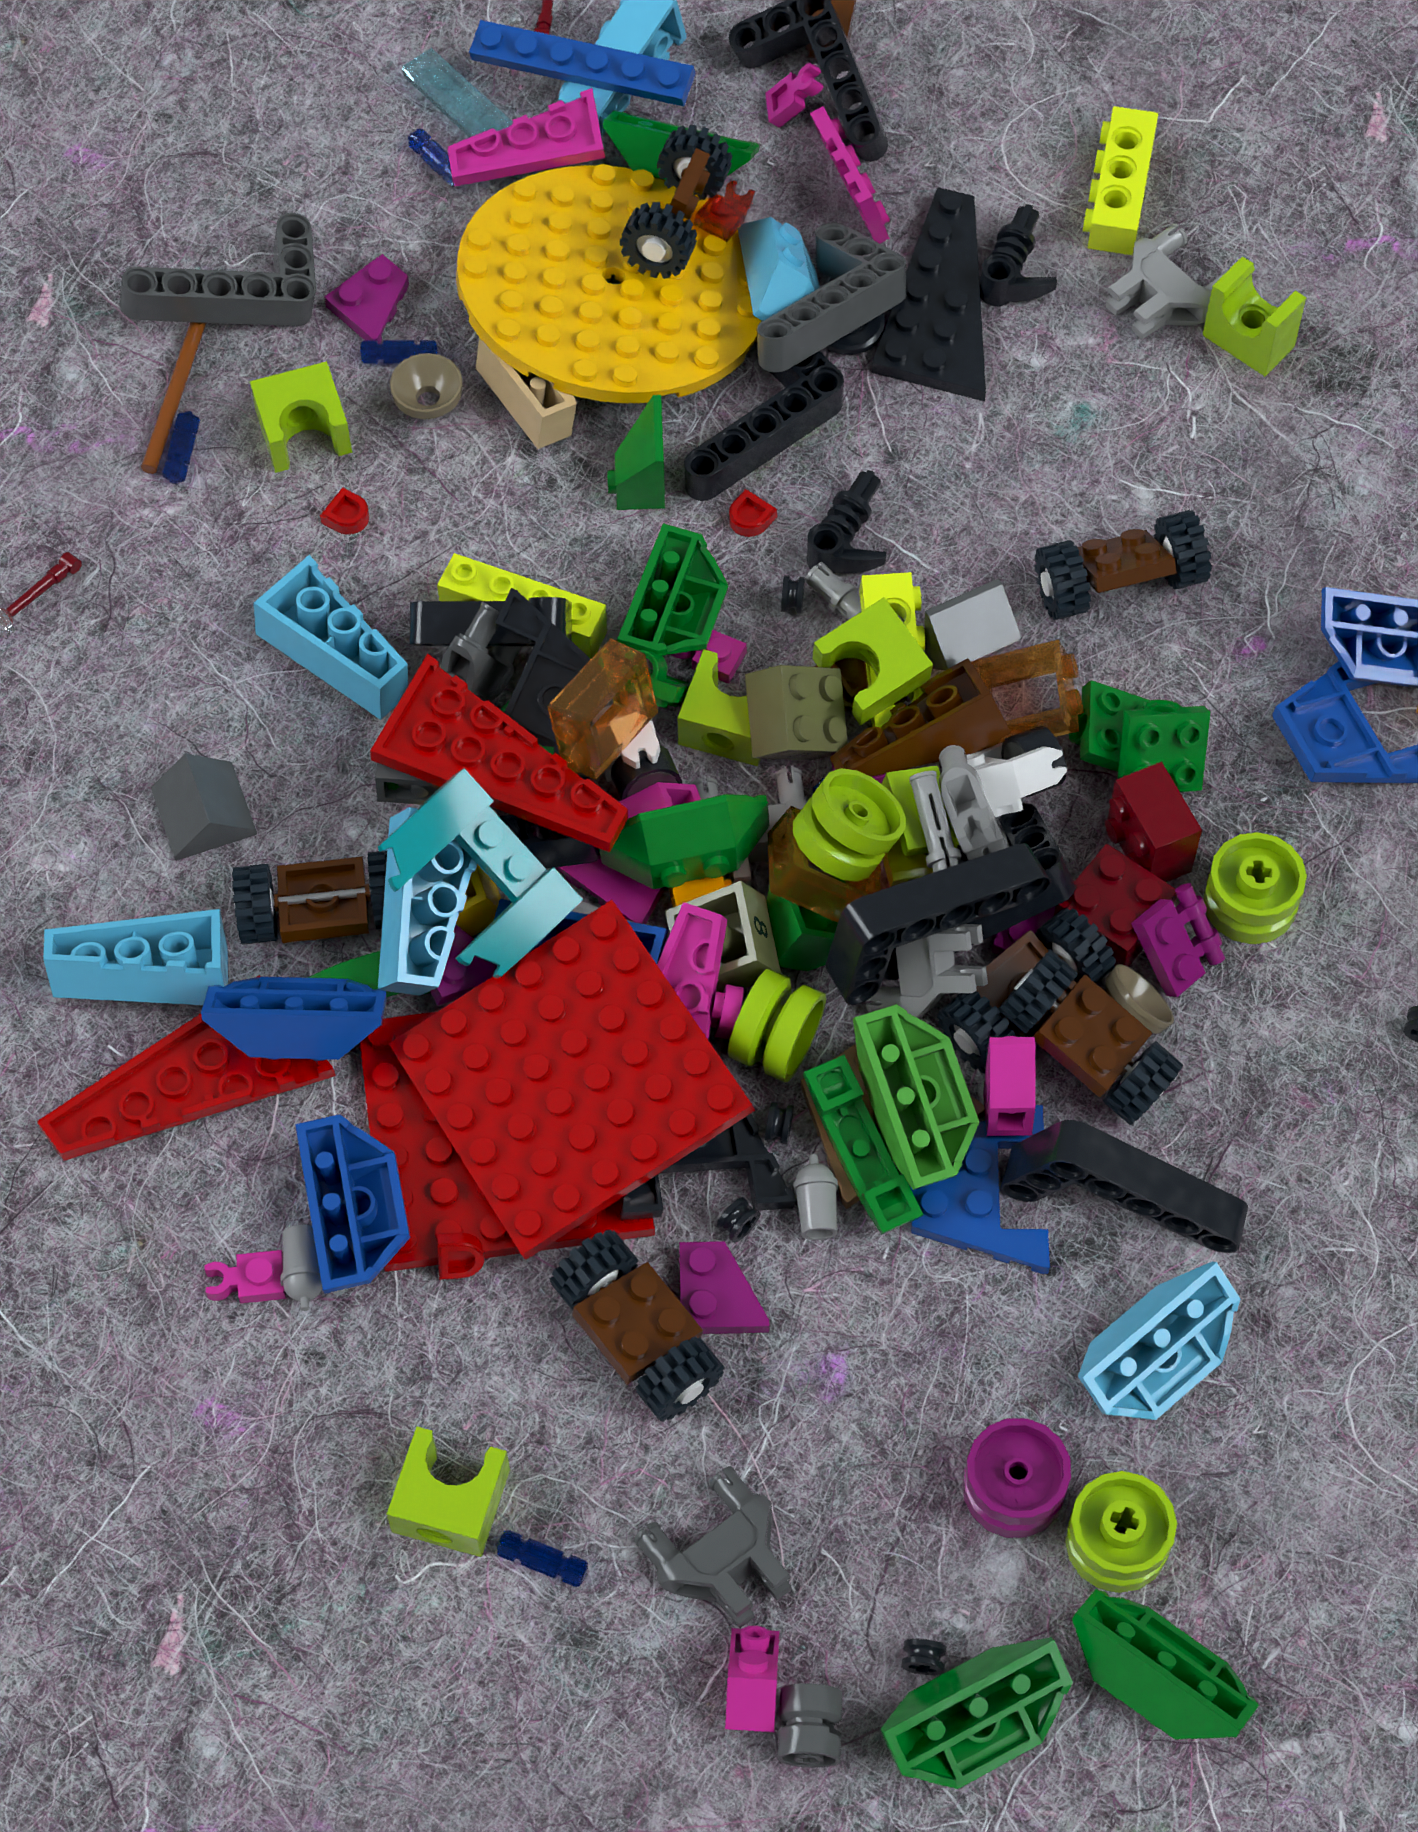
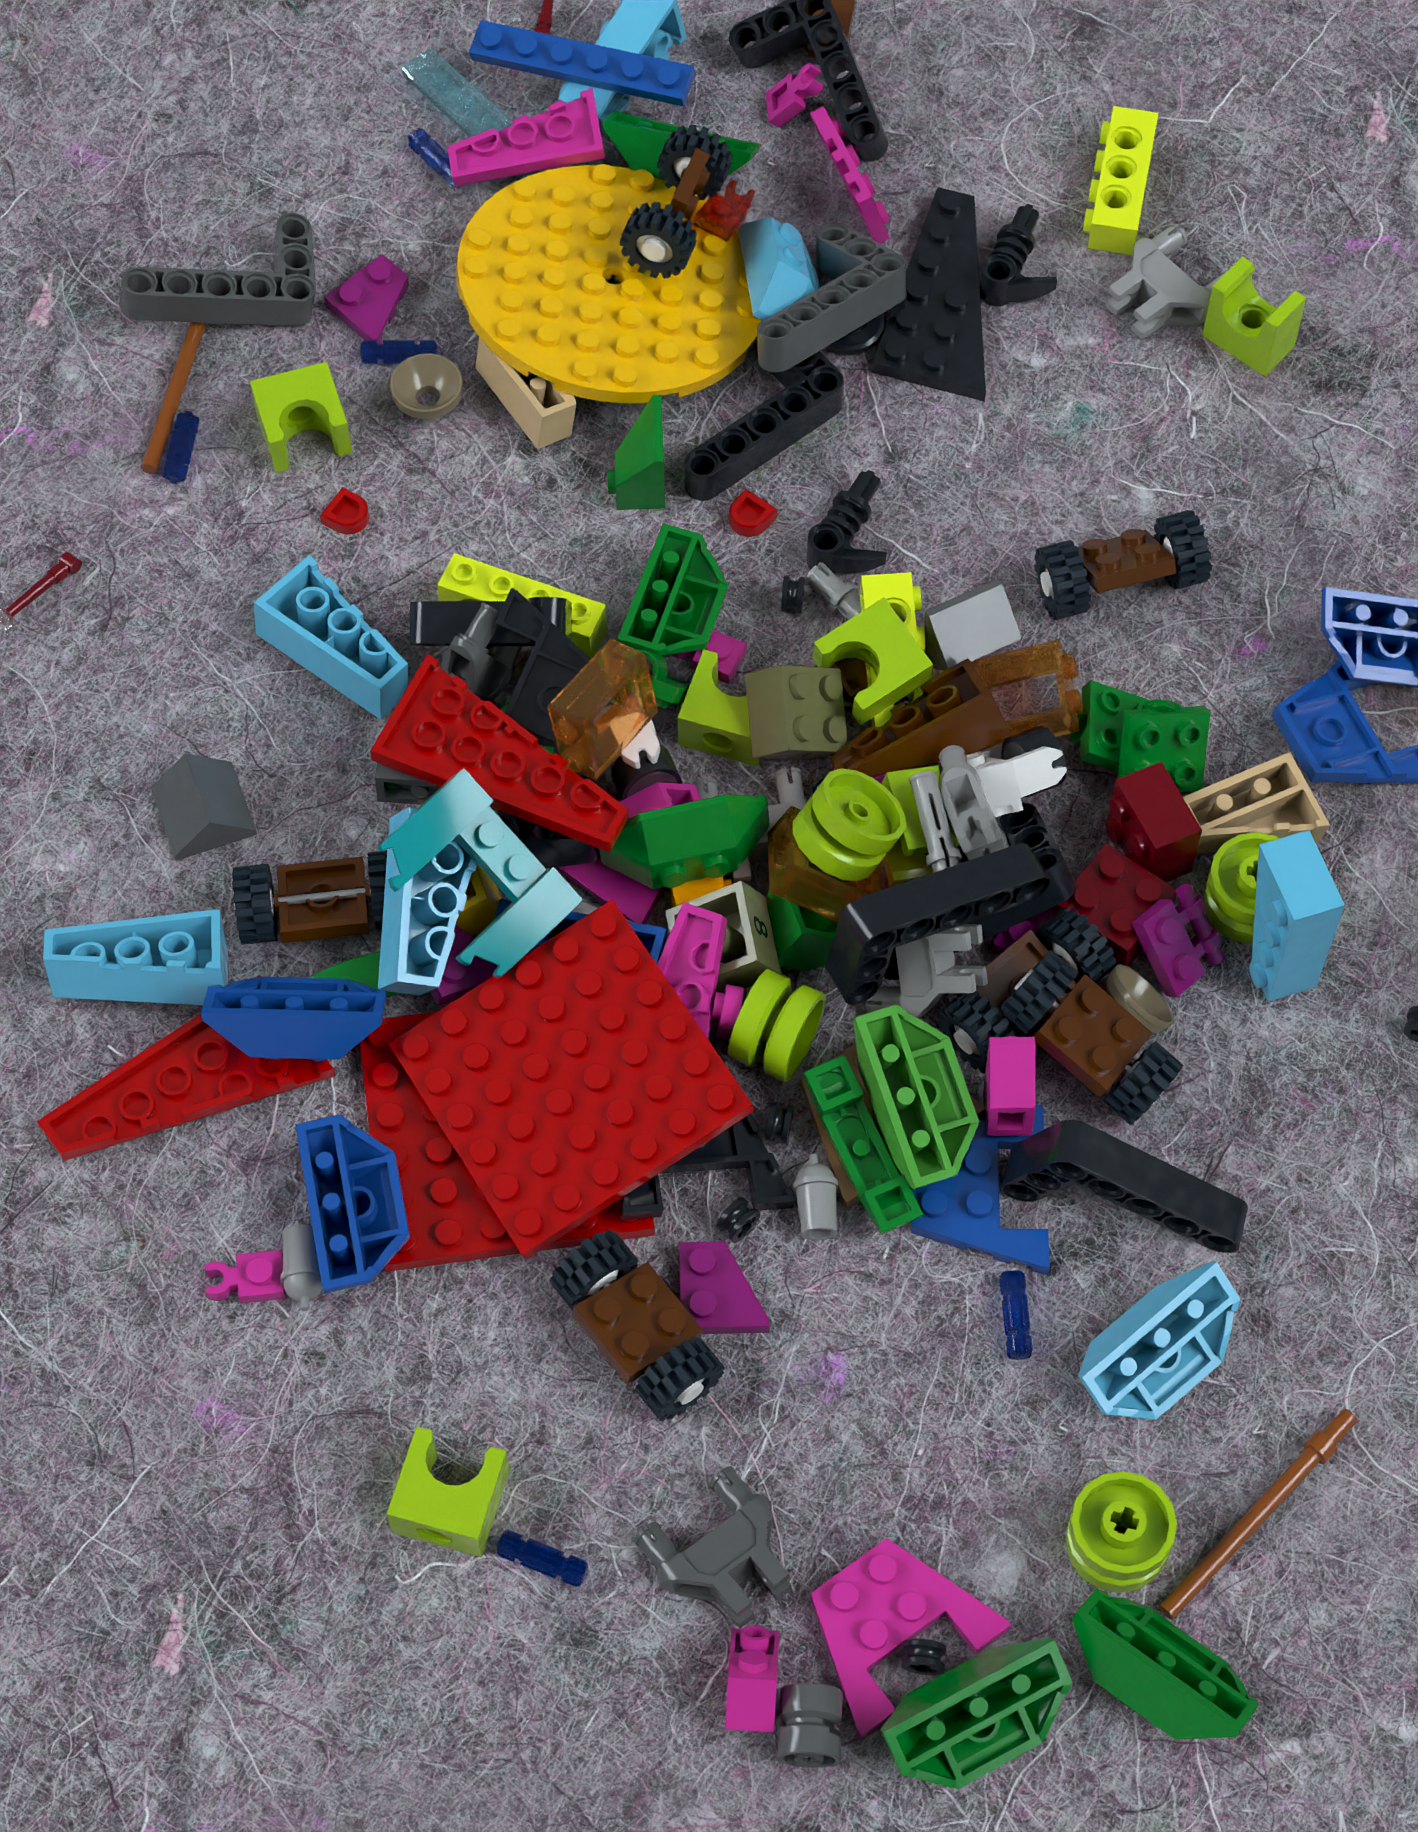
red tile [437,1233,484,1280] -> none
magenta wheel [963,1418,1071,1538] -> none
none -> dark pink wing [810,1538,1011,1740]
none -> clear blue axle [1000,1270,1033,1360]
none -> dark orange bar [1159,1408,1358,1620]
none -> tan wedge [1183,752,1330,854]
none -> medium azure wedge [1249,830,1345,1002]

